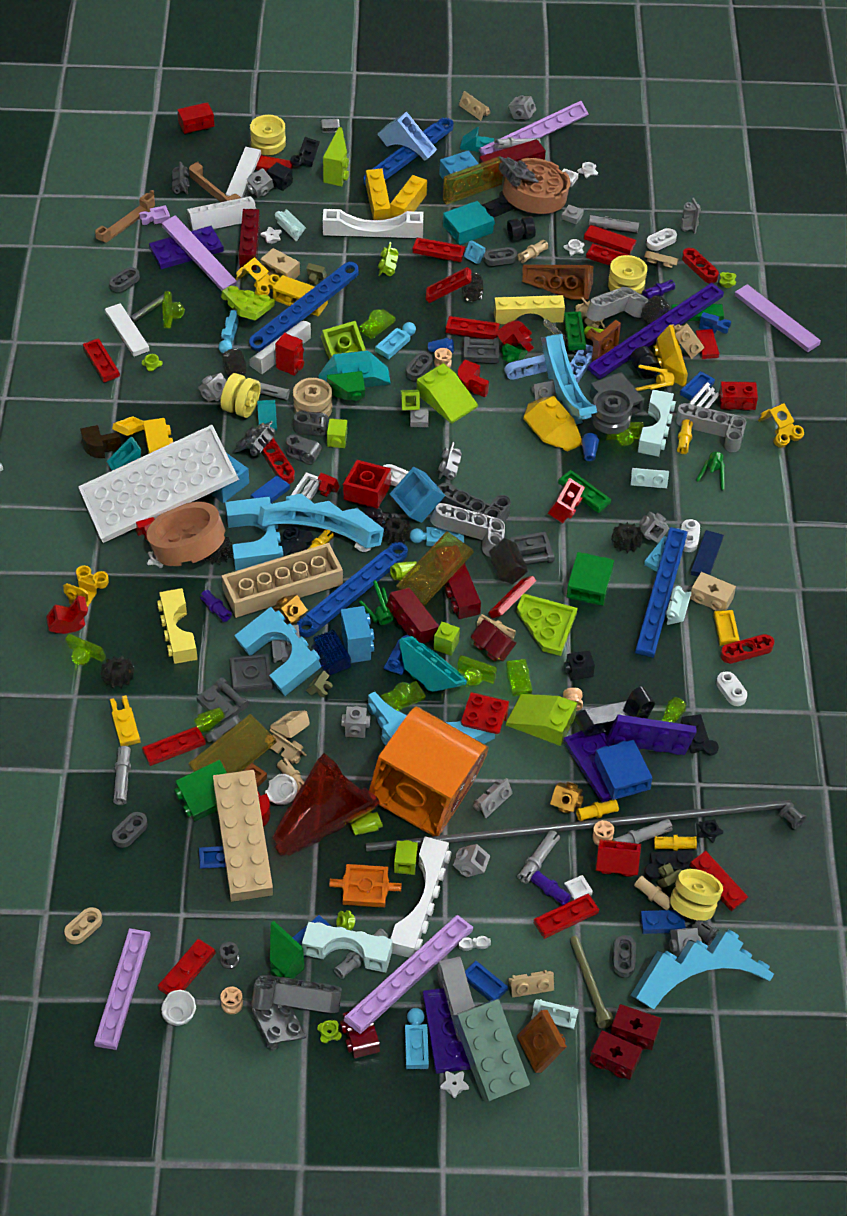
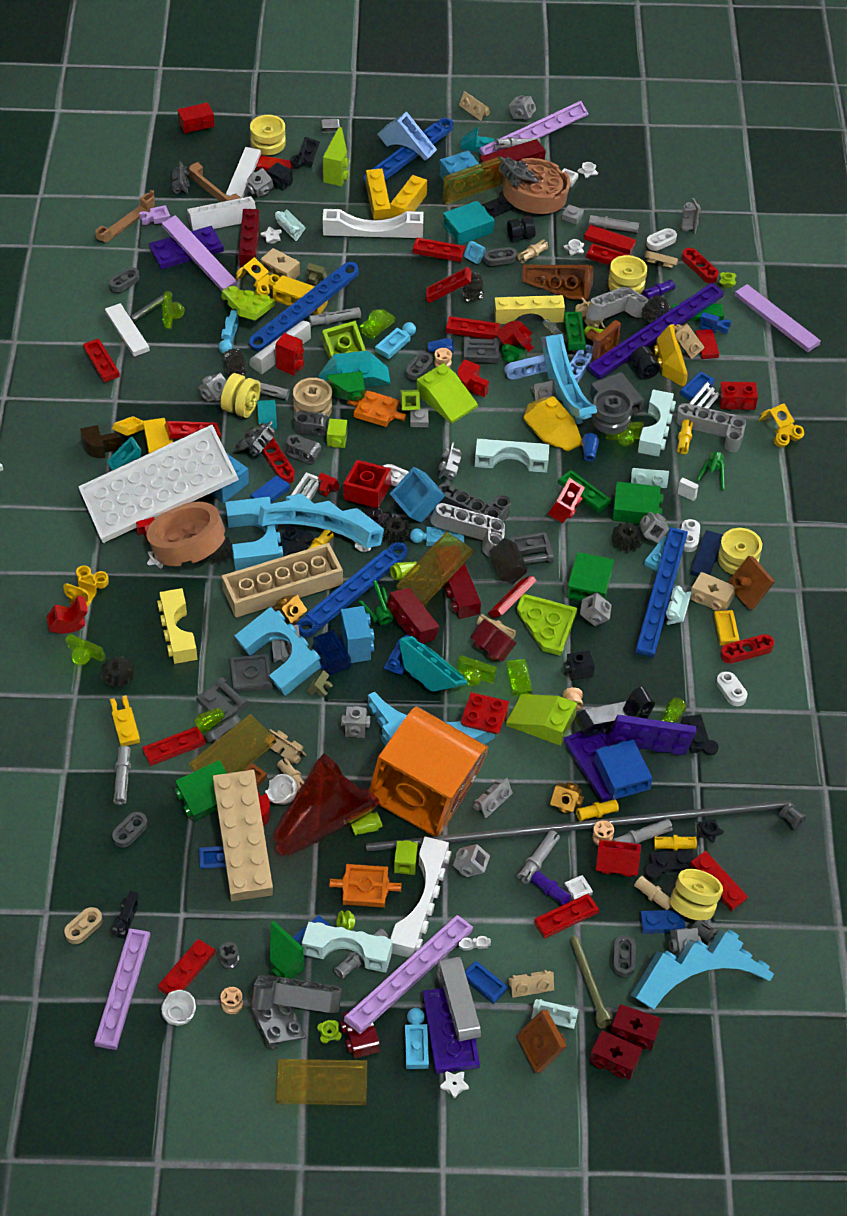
lime plate [142,354,163,371] -> none
dark purple pin [200,590,232,622] -> none
tan slope [270,710,310,738] -> none
lime hinge [378,242,399,276] -> none
clear neon green tile [381,681,425,711] -> none
lime brick [434,622,460,656] -> none
sand green brick [452,999,530,1101] -> none
yellow plant [635,365,674,391] -> none
olive tile [657,863,682,888] -> none
none -> black hinge [112,891,140,939]
none -> red tile [164,421,221,439]
none -> clear yellow tile [276,1059,367,1105]
none -> light grey pin [308,307,361,327]
none -> orange plate [347,390,406,427]
none -> light aqua arch [475,439,549,473]
none -> light grey brick [580,593,612,626]
none -> green brick [612,482,663,524]
none -> white tile [677,478,699,501]
none -> light yellow wheel [718,528,762,575]
none -> dark orange tile [728,556,776,610]

